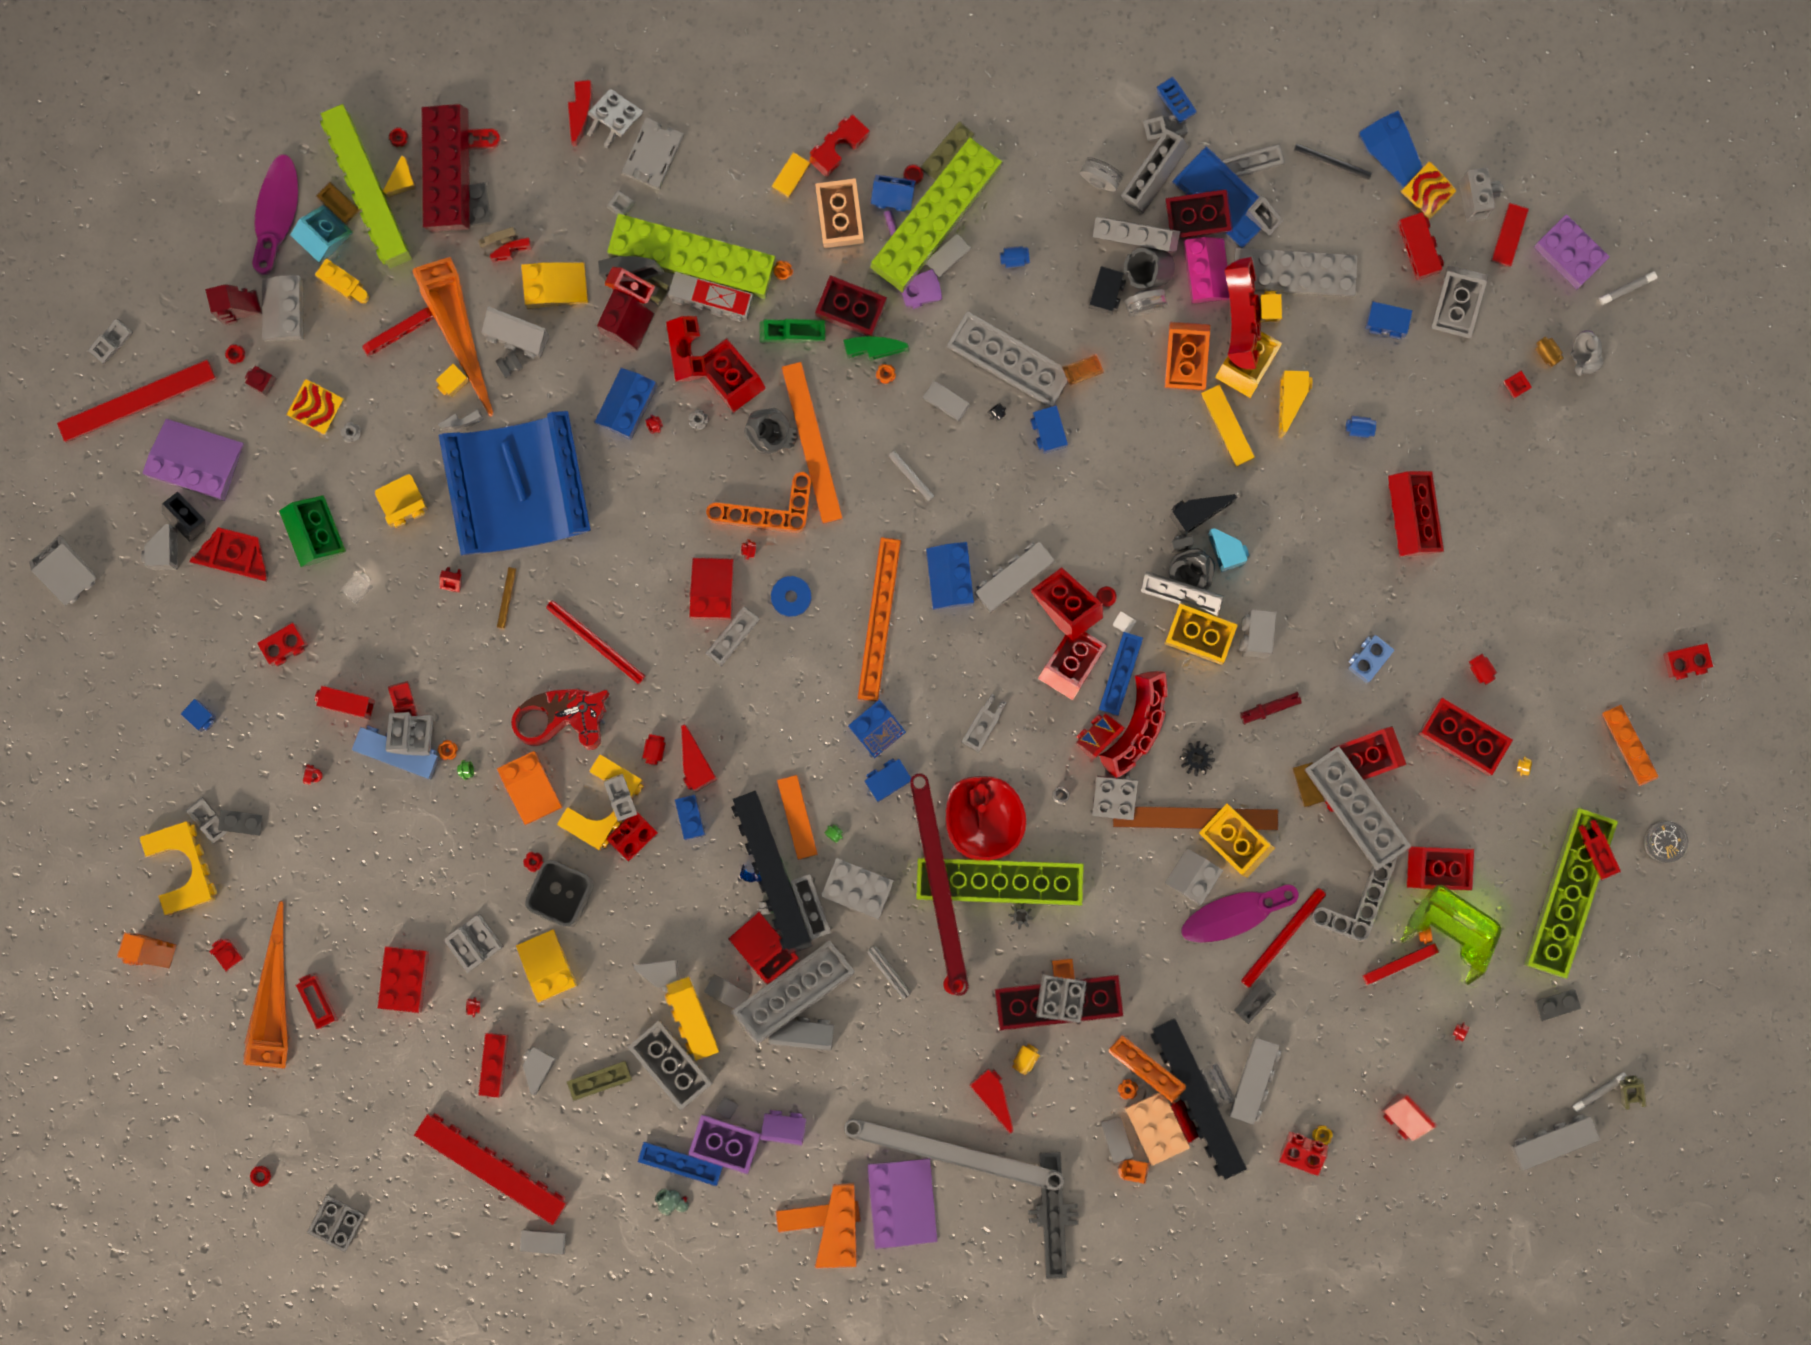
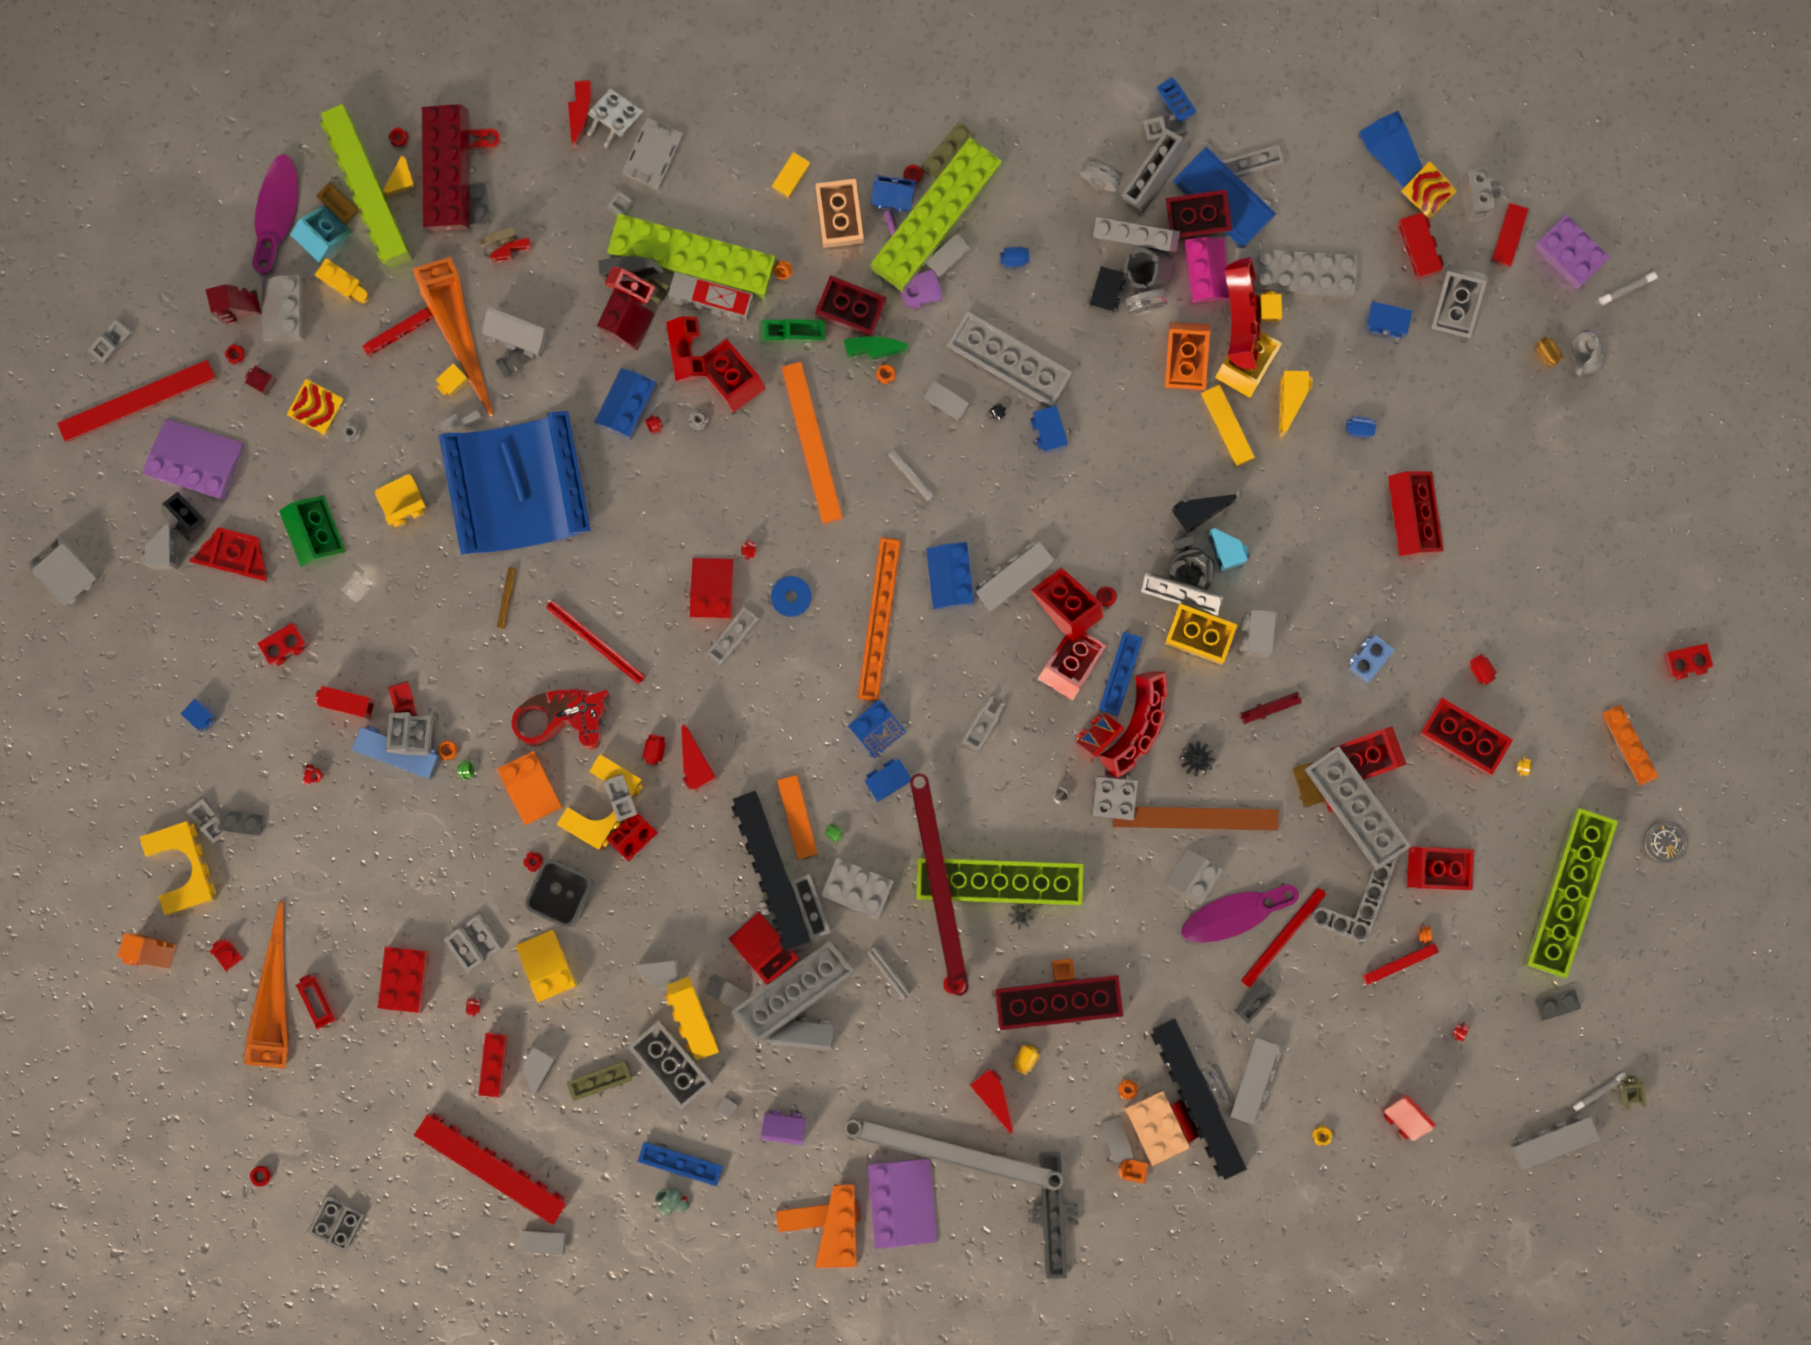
red tile [440,567,462,593] -> none
yellow slope [521,262,588,309] -> none
blue brick [675,795,706,840] -> none
medium lavender brick [688,1114,761,1174] -> none
orange beam [706,472,811,533] -> none
clear blue piece [740,864,761,882] -> none
dark grey helmet [744,408,797,454] -> none
red arch [809,114,870,178] -> none
red piece [946,776,1026,861] -> none
light grey slope [1036,975,1086,1023] -> none
clear orange tile [1062,354,1104,386] -> none
orange tile [1109,1035,1186,1103] -> none
white sticker [1113,612,1136,633] -> none
yellow slope [1199,803,1275,878] -> none
light grey slope [1246,195,1283,235] -> none
red brick [1279,1131,1328,1176] -> none
black bar [1293,143,1372,180] -> none
clear neon green windscreen [1401,885,1502,985] -> none
red plate [1503,370,1532,399] -> none
red hinge [1578,819,1621,880] -> none

